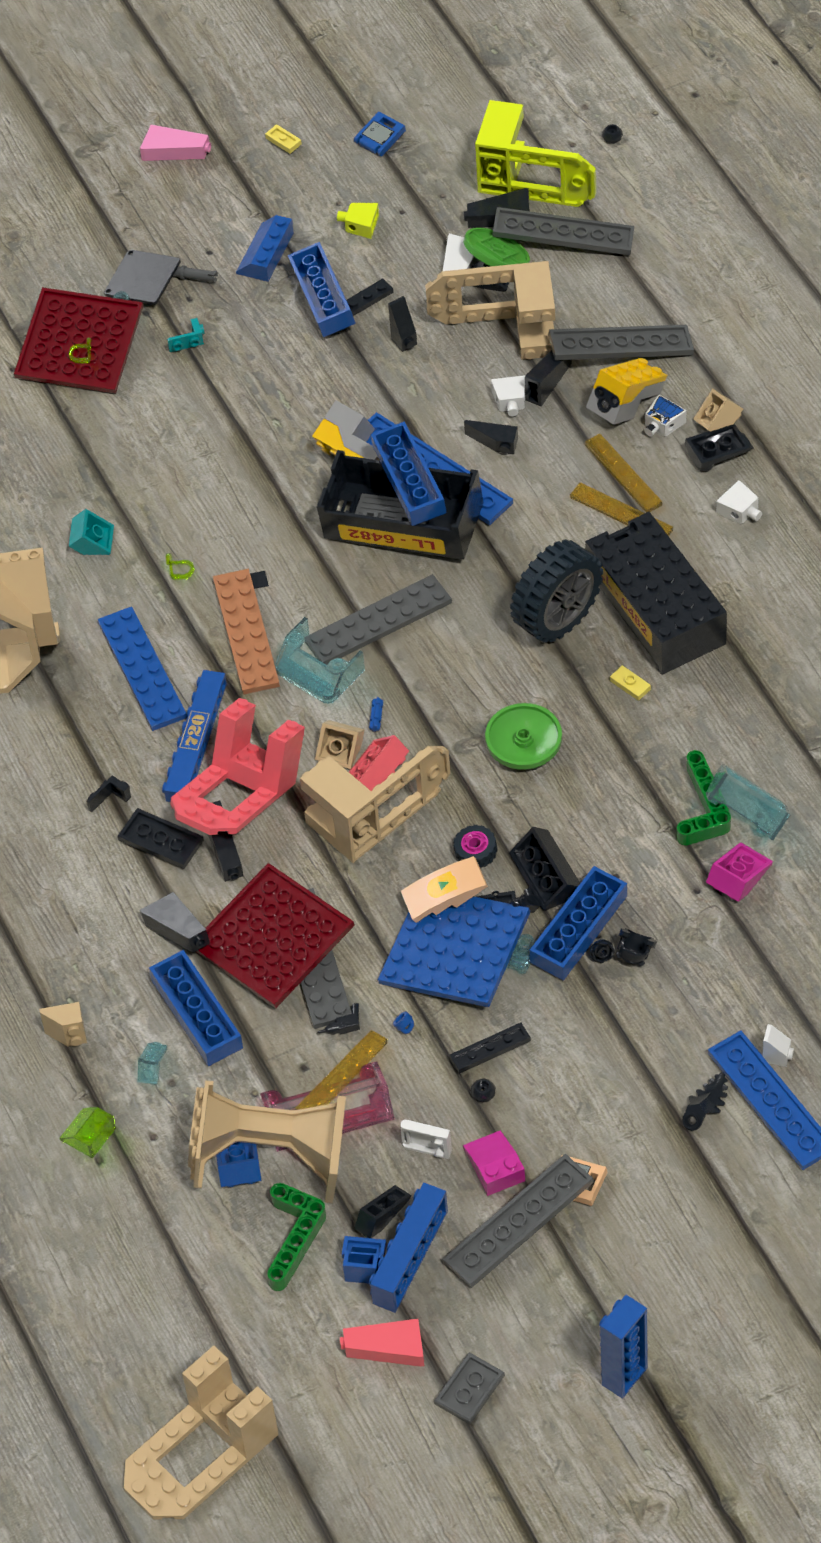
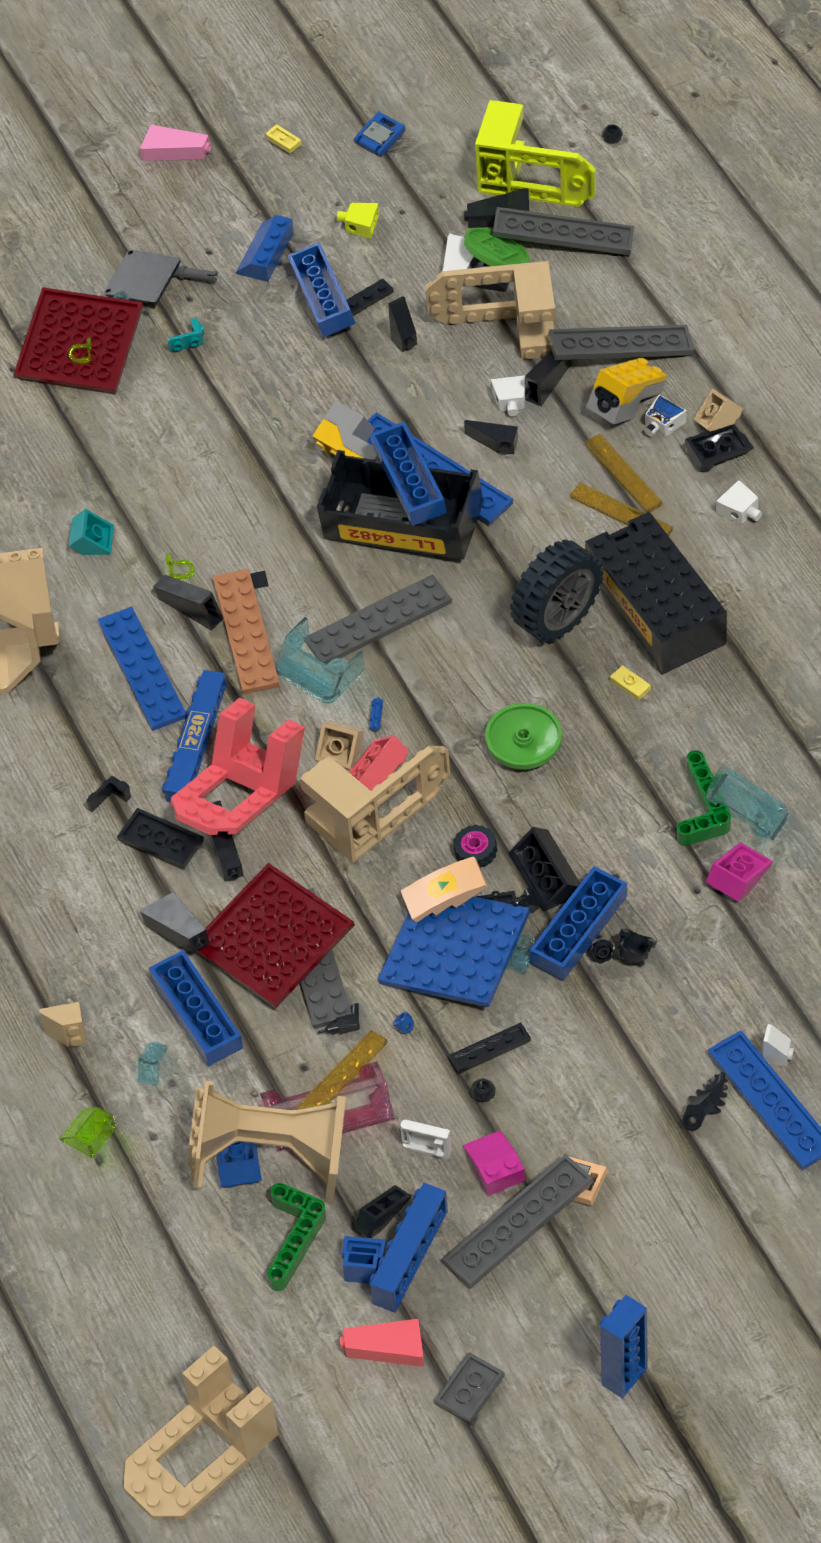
none -> black slope [153,575,223,631]

